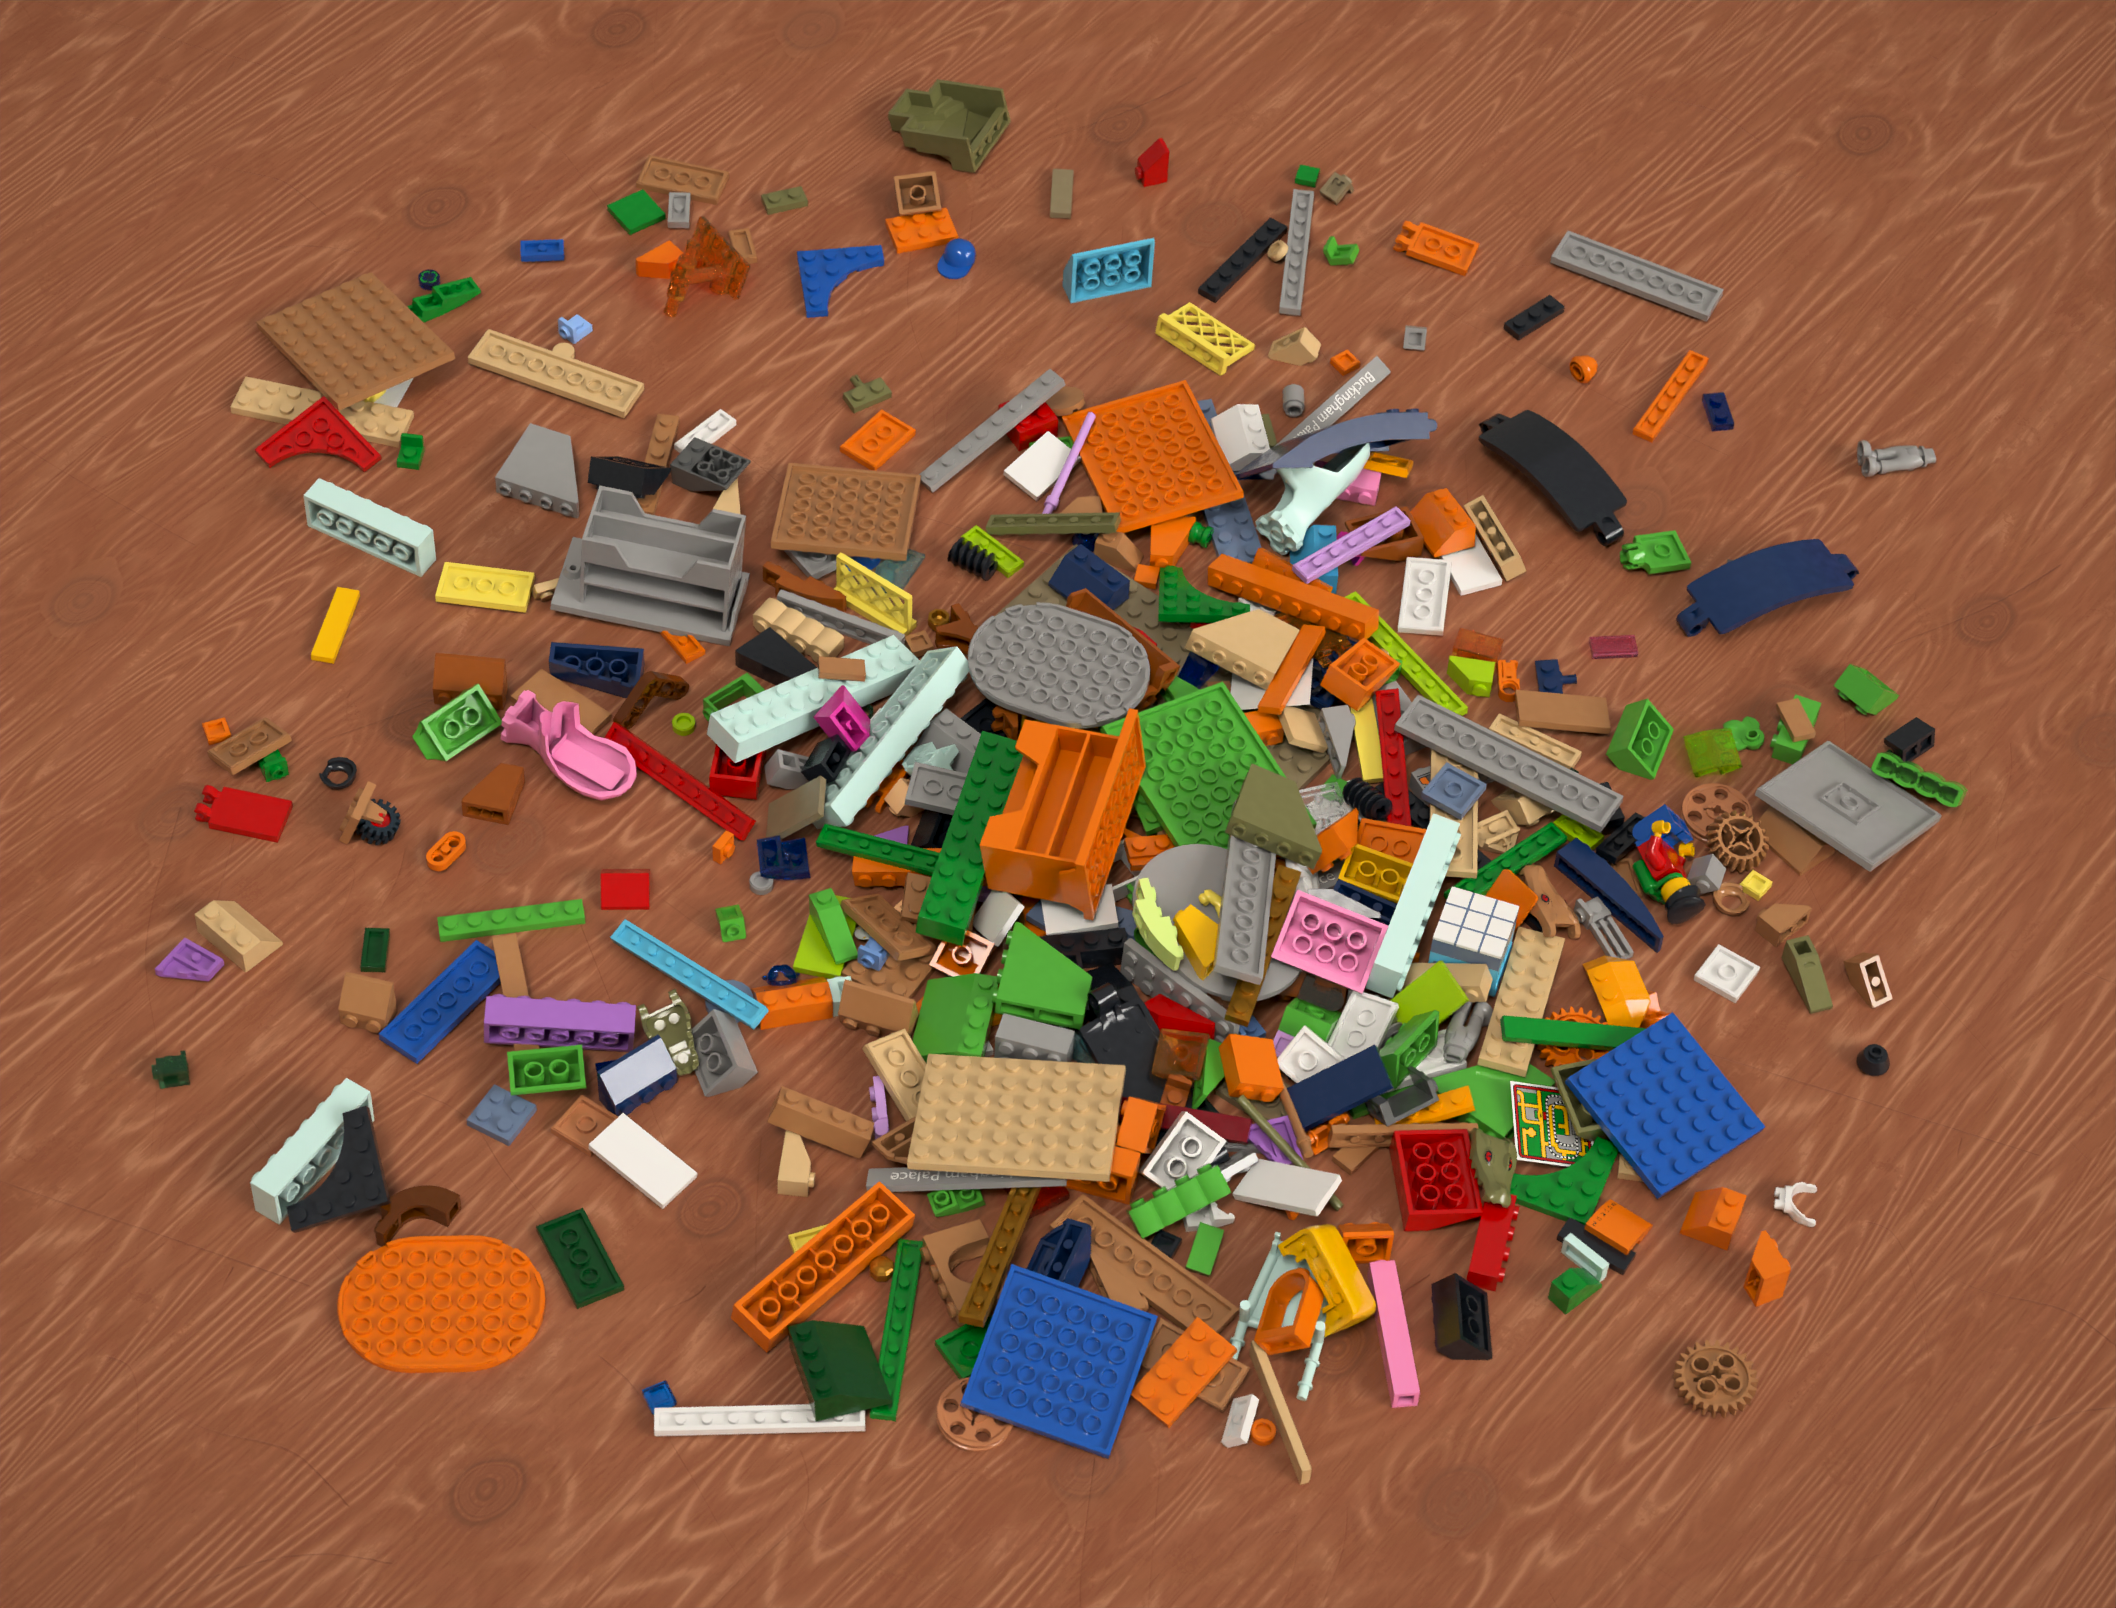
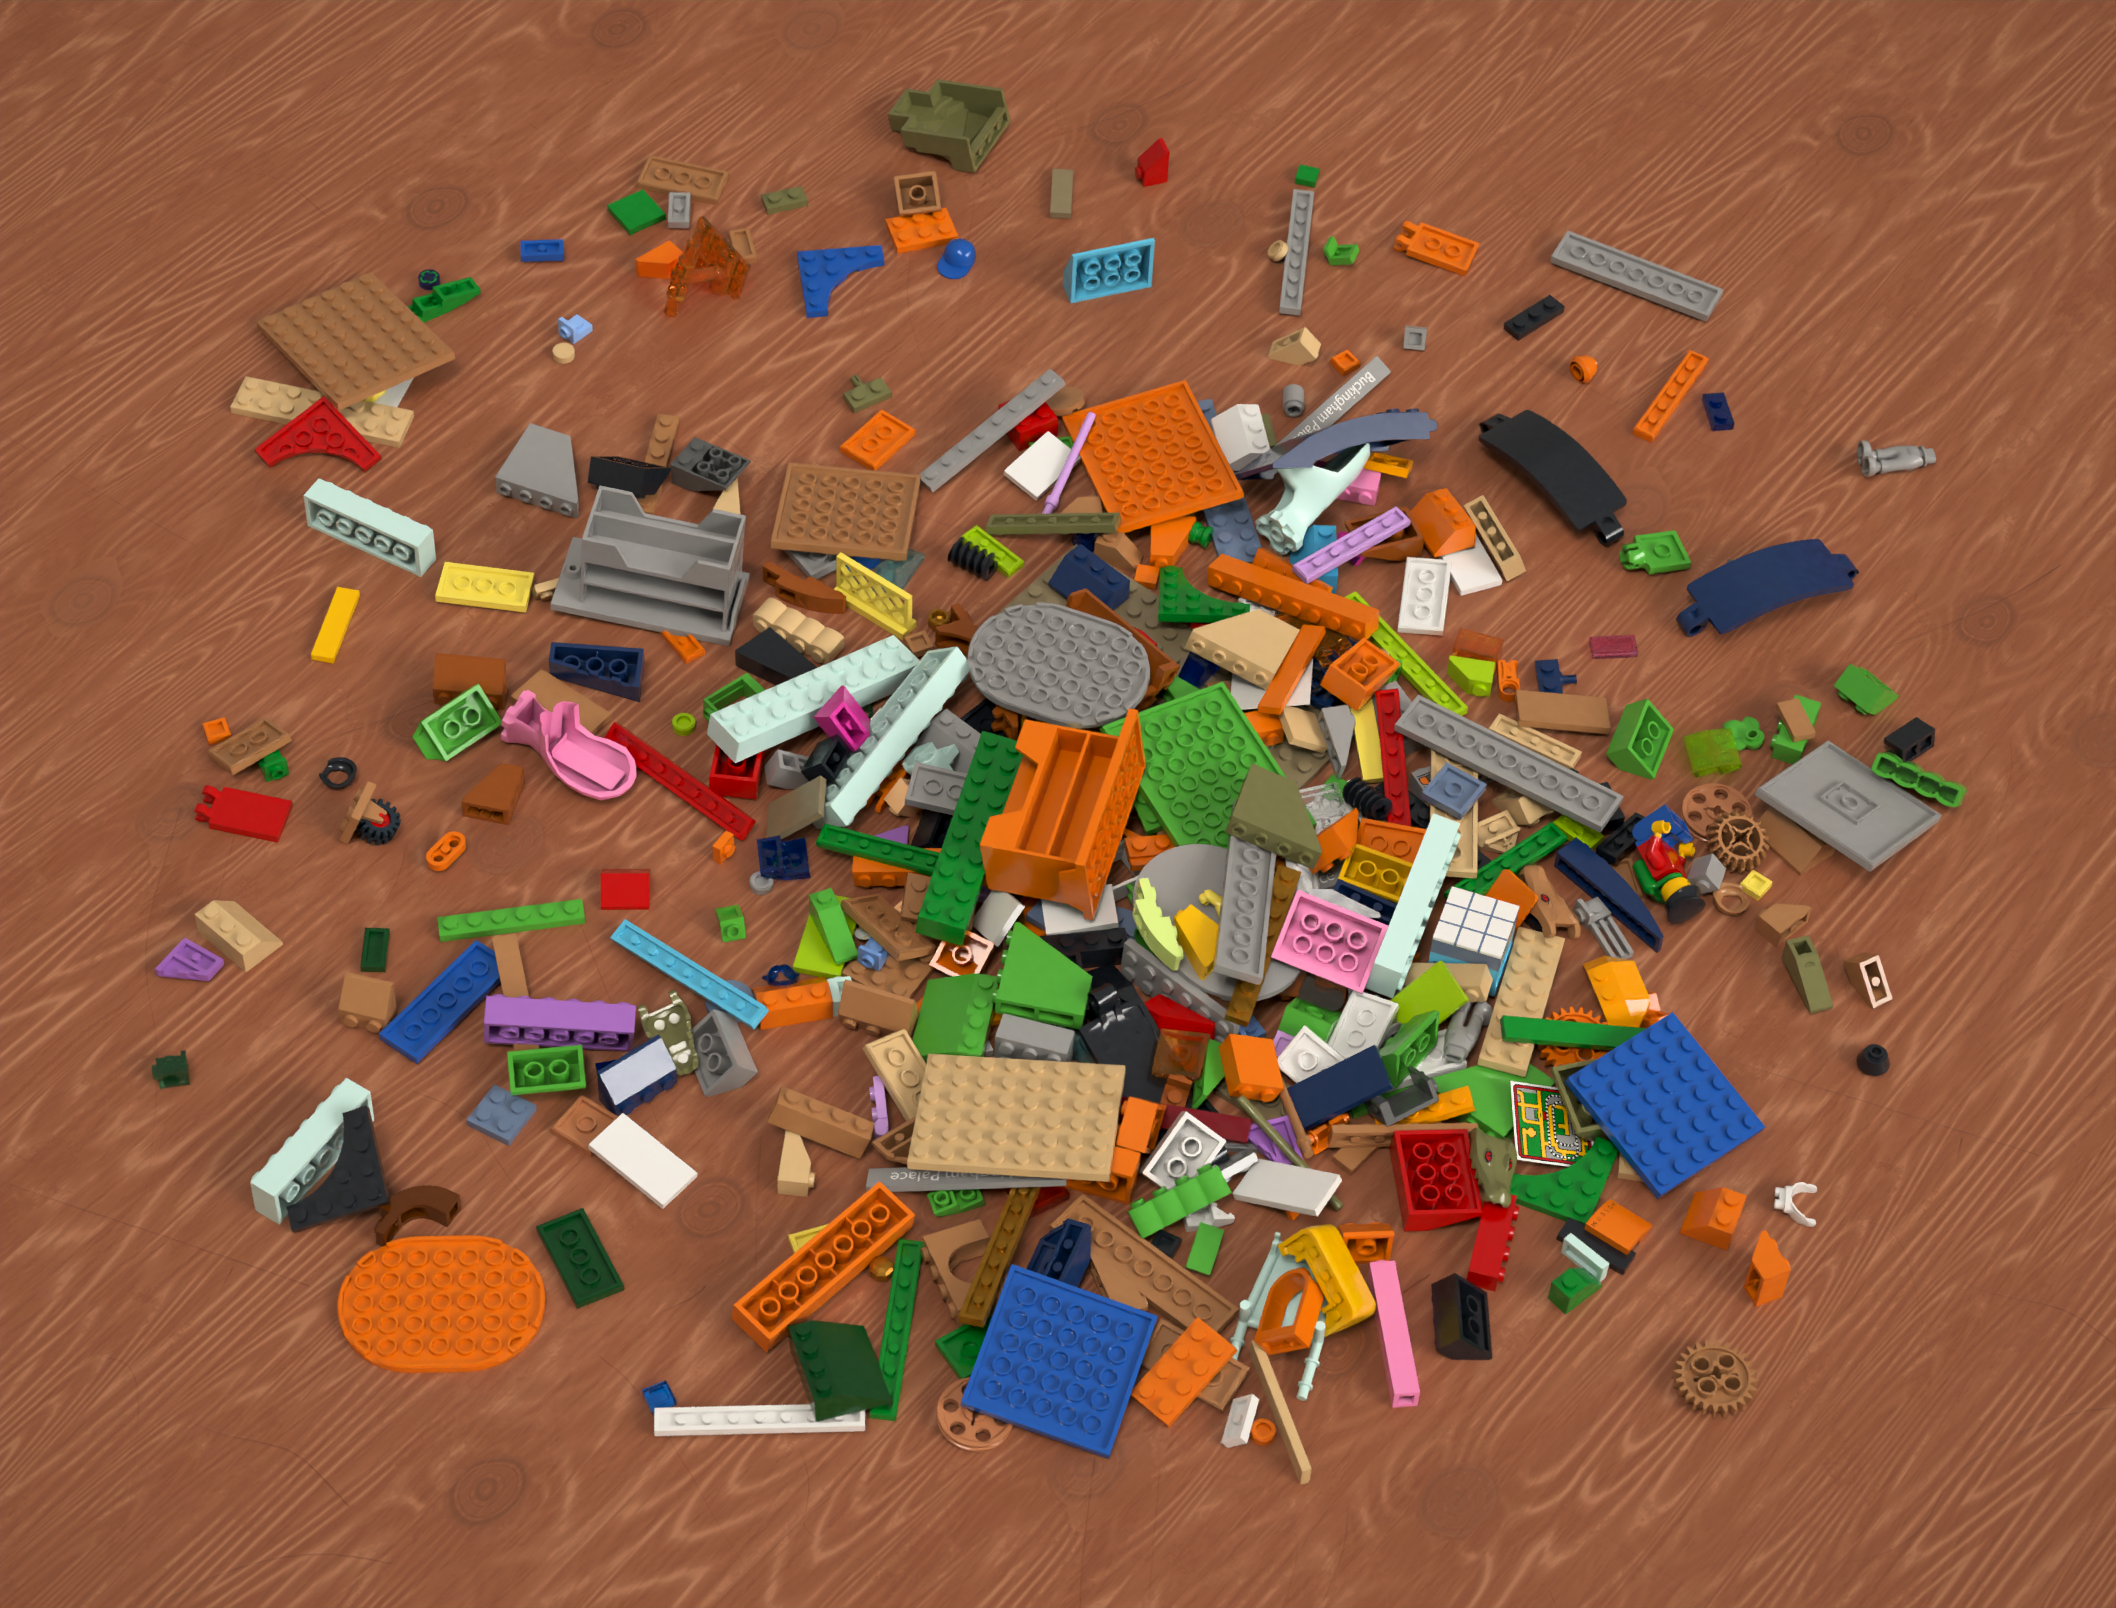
green bracket [397,433,425,470] -> none
tan plate [468,329,644,418] -> none
reddish brown beam [613,671,690,730] -> none
white tile [674,409,736,453] -> none
light grey plate [777,589,905,646] -> none
medium nougat tile [817,656,866,682] -> none
light yellow fence [1155,302,1255,376] -> none
black plate [1198,217,1288,303] -> none
dark tan bracket [1320,172,1354,205] -> none
white tile [1694,944,1760,1003] -> none

